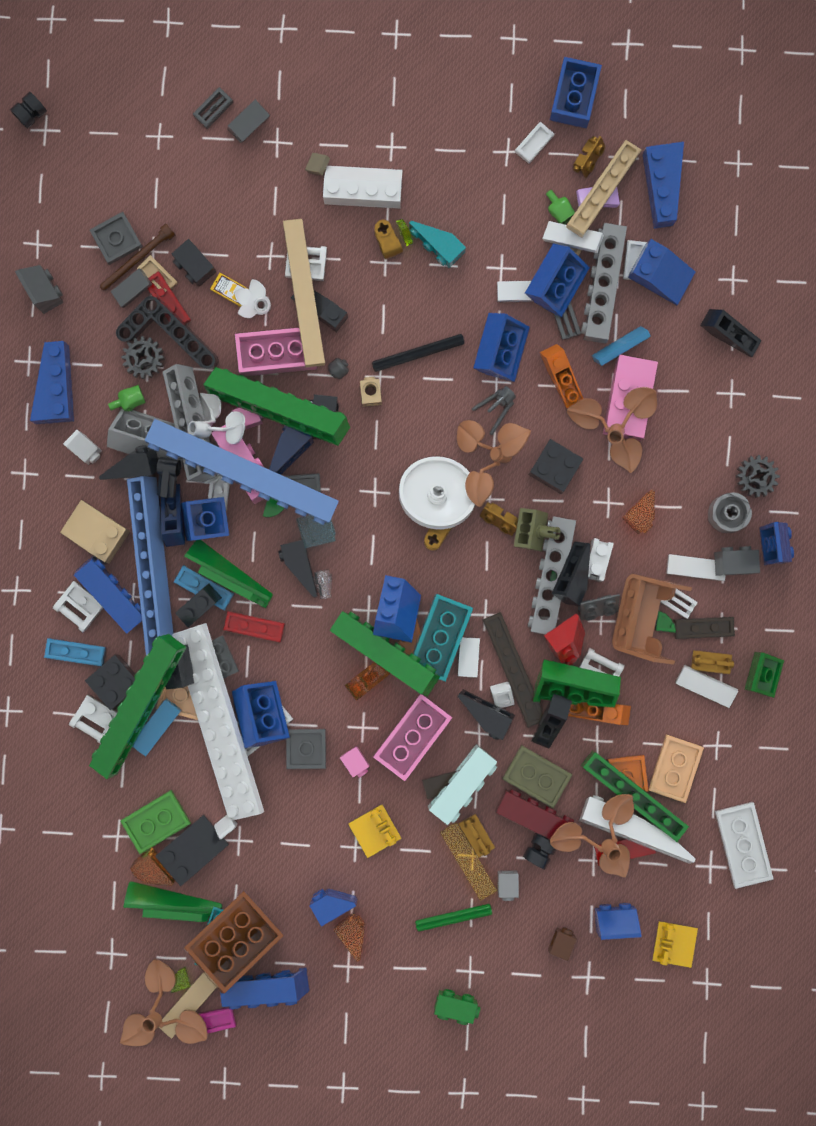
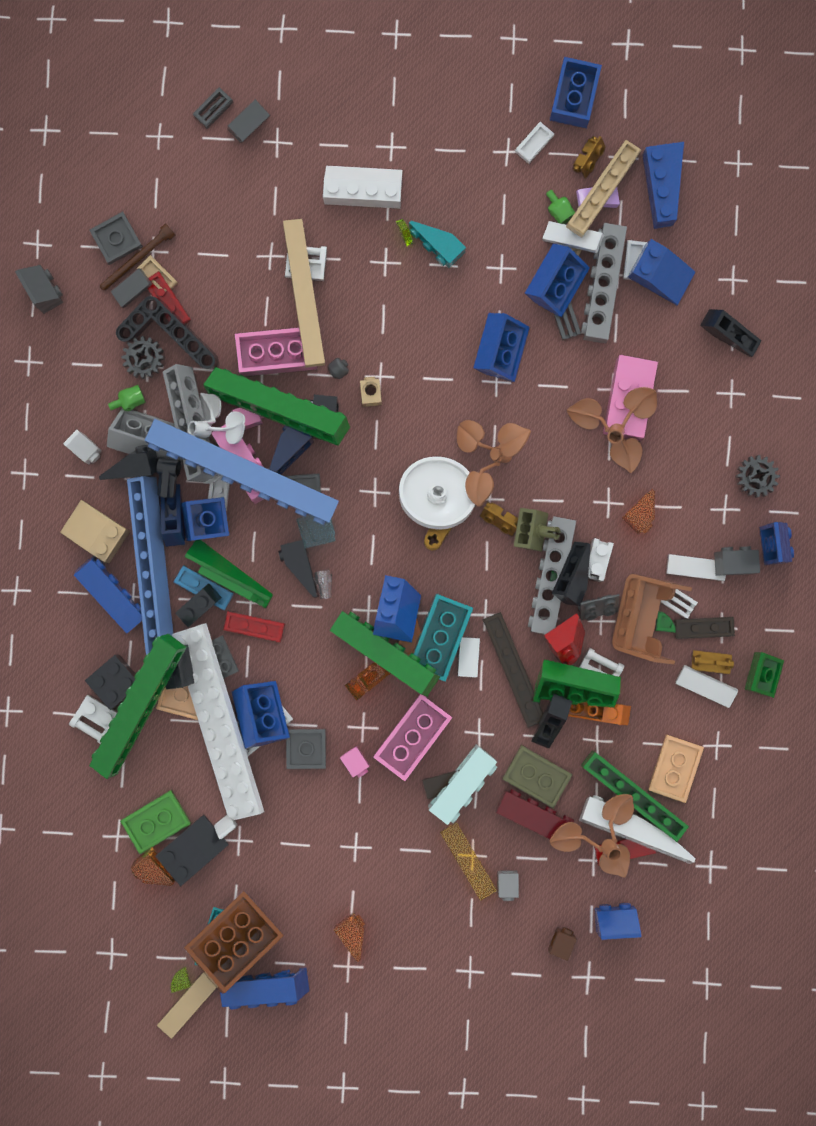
black wheel [10,91,47,129] -> none
blue wedge [30,341,74,424] -> none
dark azure tile [44,638,106,666] -> none
white plate [53,581,103,633] -> none
nougat plant [120,959,208,1046] -> none
green wedge [123,881,222,922] -> none
dark azure tile [133,698,181,757] -> none
black brick [171,239,216,287] -> none
dark pink tile [199,1007,236,1033] -> none
tile [210,273,248,307] -> none
white plate [234,279,271,318] -> none
green tile [263,498,285,518] -> none
black slope [291,290,348,333] -> none
dark tan tile [305,153,330,176] -> none
blue slope [309,889,358,927] -> none
yellow hinge [348,804,402,858] -> none
black axle [372,334,465,372] -> none
pearl gold piece [374,220,403,260] -> none
green axle [415,904,492,932] -> none
green brick [434,989,480,1025] -> none
black slope [458,689,515,740] -> none
pearl gold hinge [459,814,495,858] -> none
dark grey plant [472,386,516,435] -> none
white slope [490,682,515,708] -> none
white tile [497,281,532,302] -> none
black wheel [523,833,556,870] -> none
black brick [528,439,583,494] -> none
orange slope [540,344,584,408] -> none
dark azure tile [591,326,650,366] -> none
orange tile [607,755,649,792] -> none
yellow hinge [652,921,698,968] -> none
light grey brick [708,492,752,533] -> none
white tile [715,802,773,889] -> none

